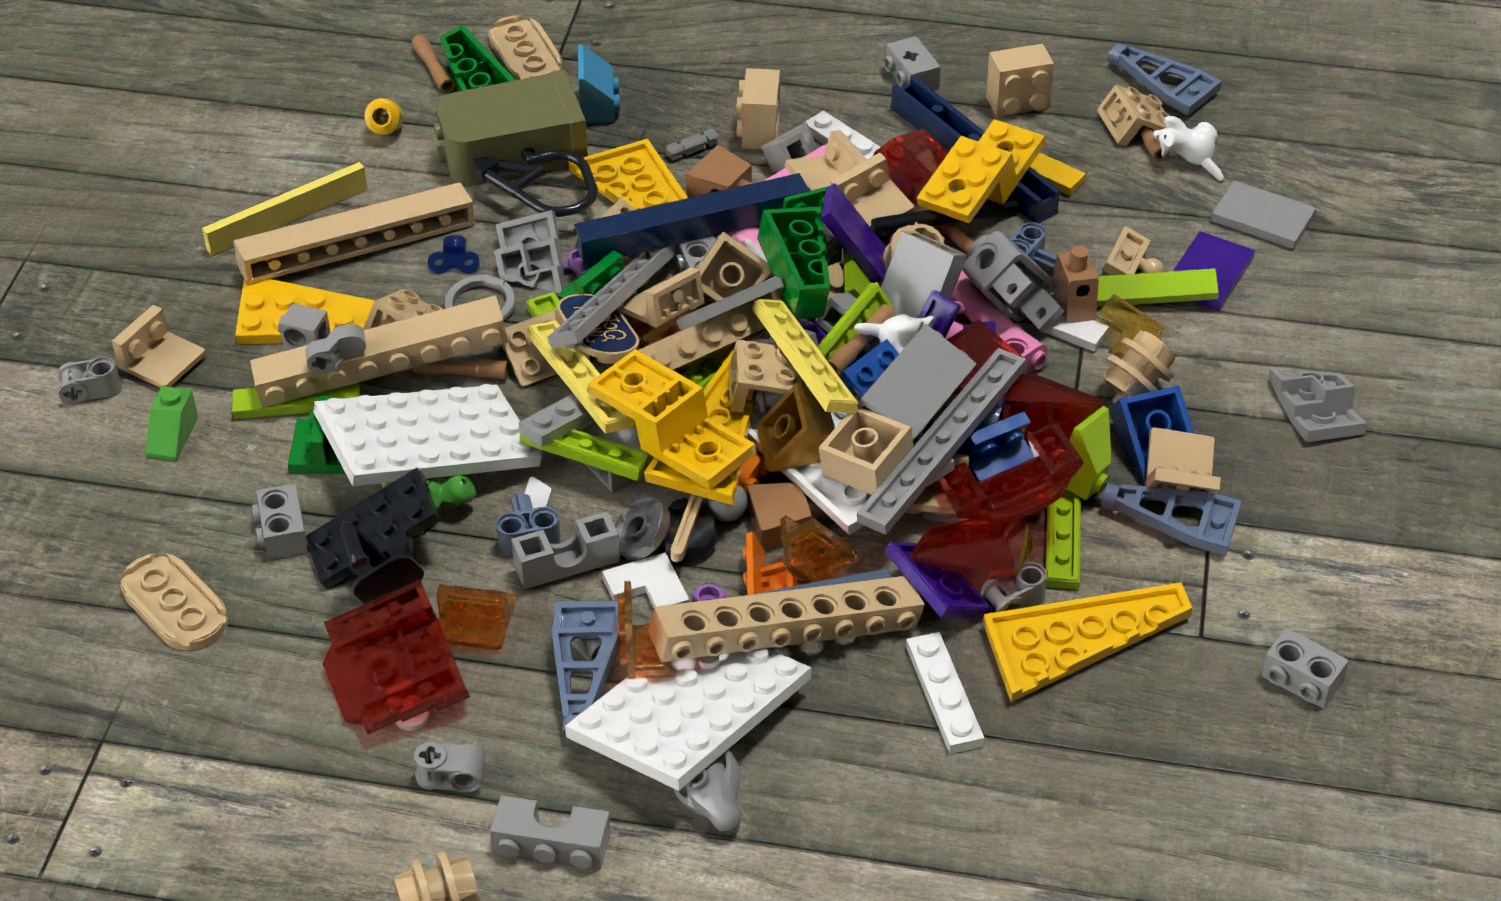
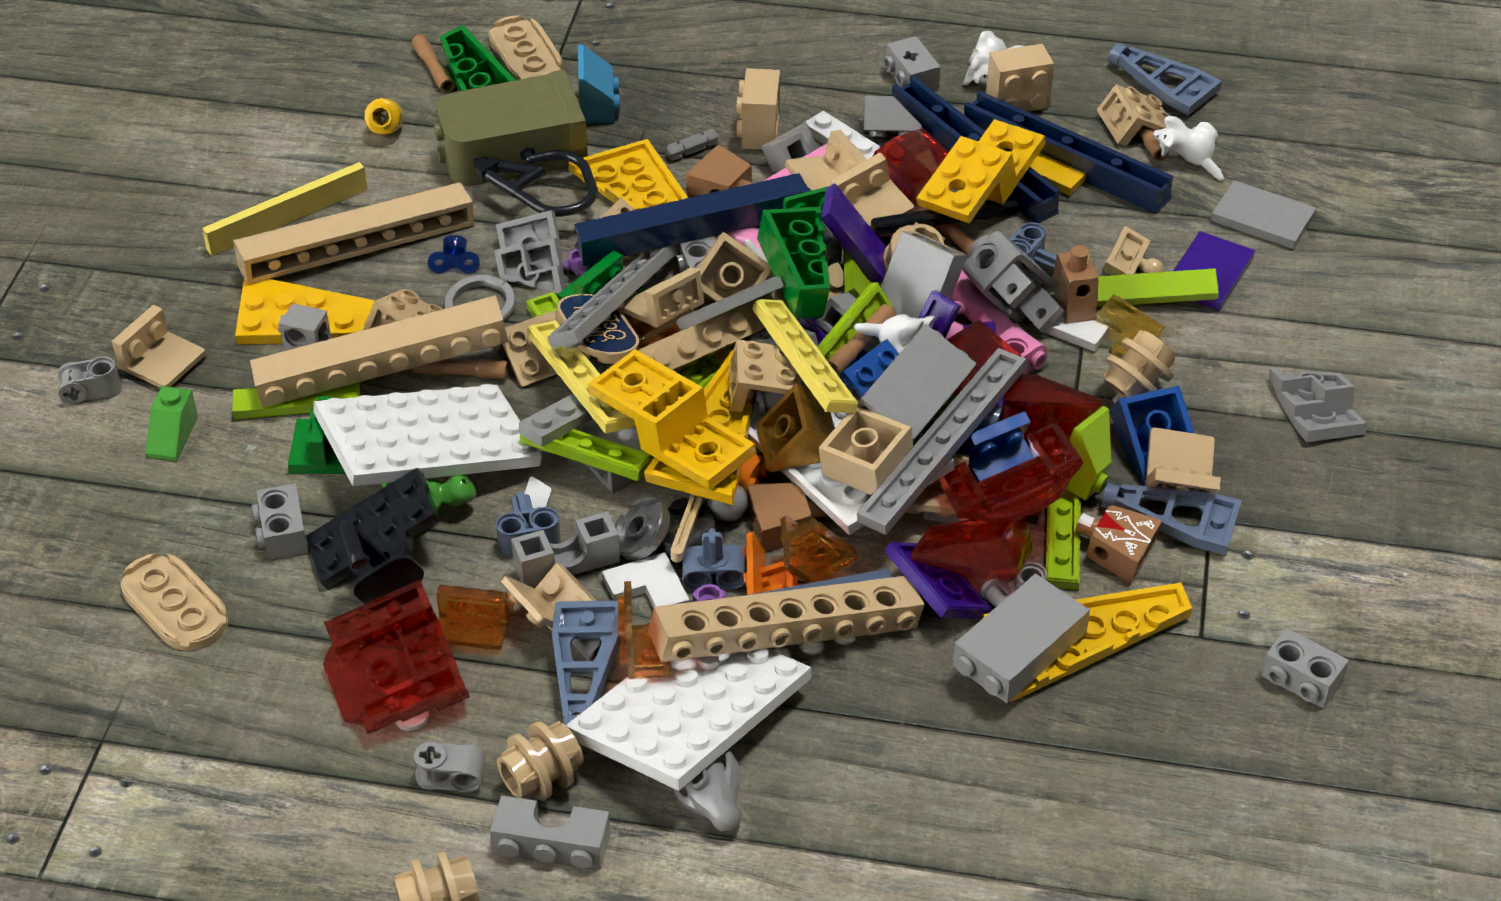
light grey piece [305,324,366,373] -> none
white plate [906,632,984,754] -> none
none -> tan piece [497,721,584,801]
none -> tan bracket [501,563,597,630]
none -> sand blue beam [682,528,746,591]
none -> light grey slope [864,96,921,139]
none -> light grey brick [953,574,1090,703]
none -> white animal [963,30,1024,86]
none -> dark blue tile [964,91,1173,214]
none -> medium nougat torso [1075,505,1162,584]

